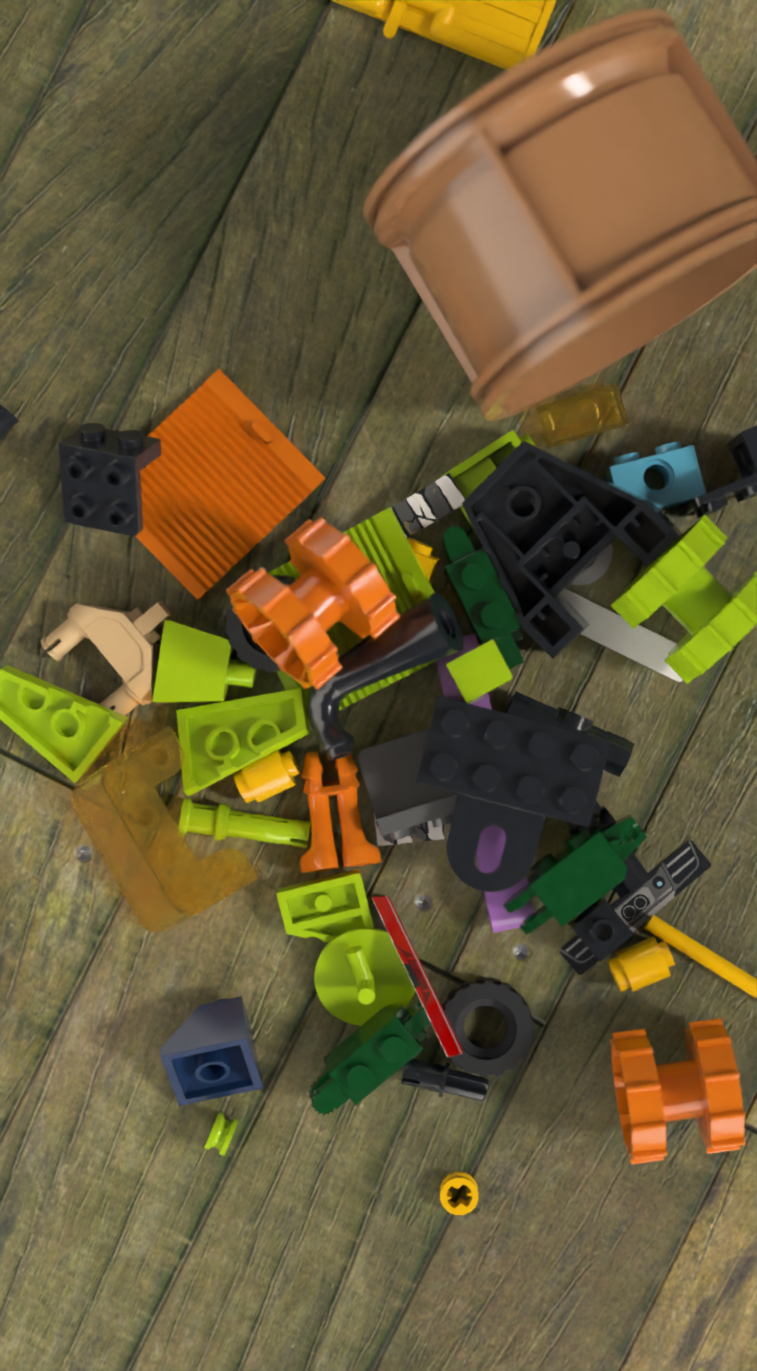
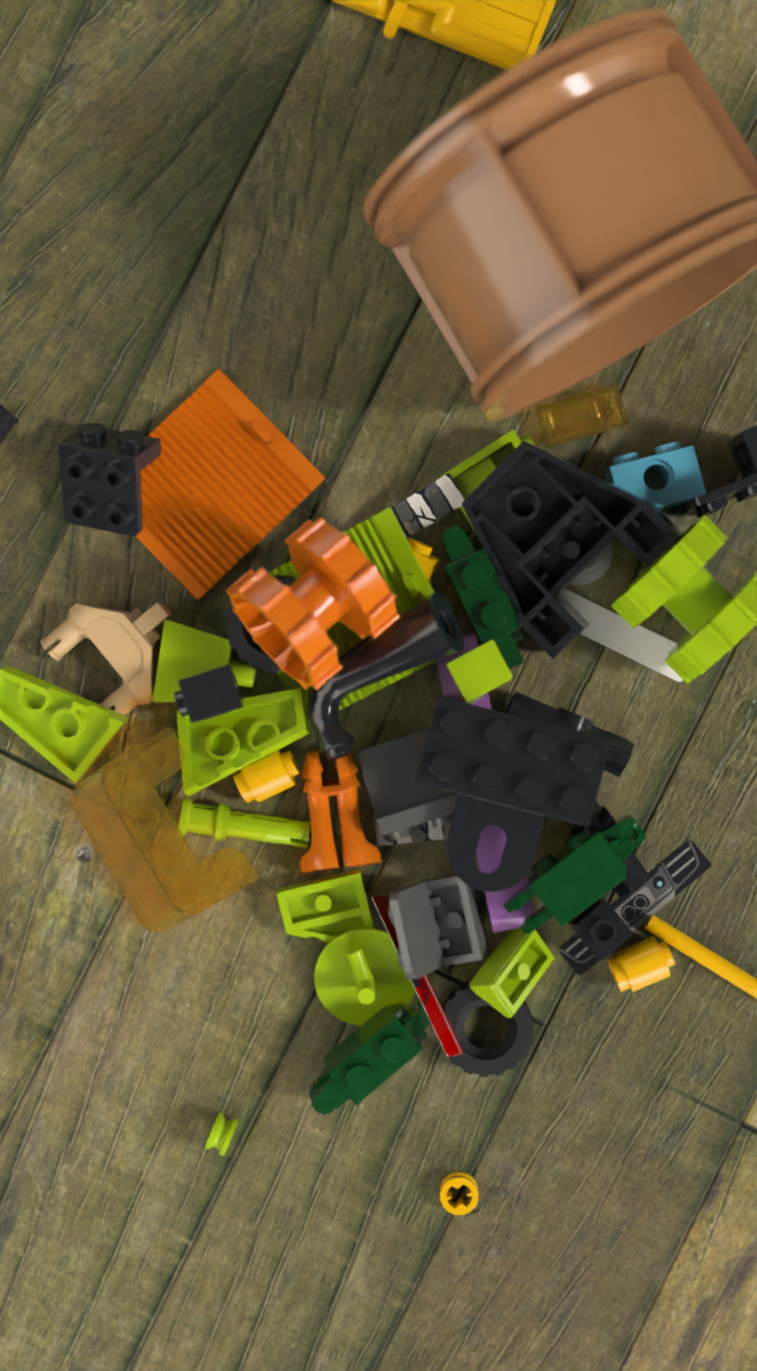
dark blue slope [160,996,263,1106] -> none
black axle [401,1058,489,1101] -> none
orange piece [610,1018,745,1165] -> none
none -> black brick [174,665,245,723]
none -> dark grey bracket [388,875,489,980]
none -> lime slope [469,928,555,1018]

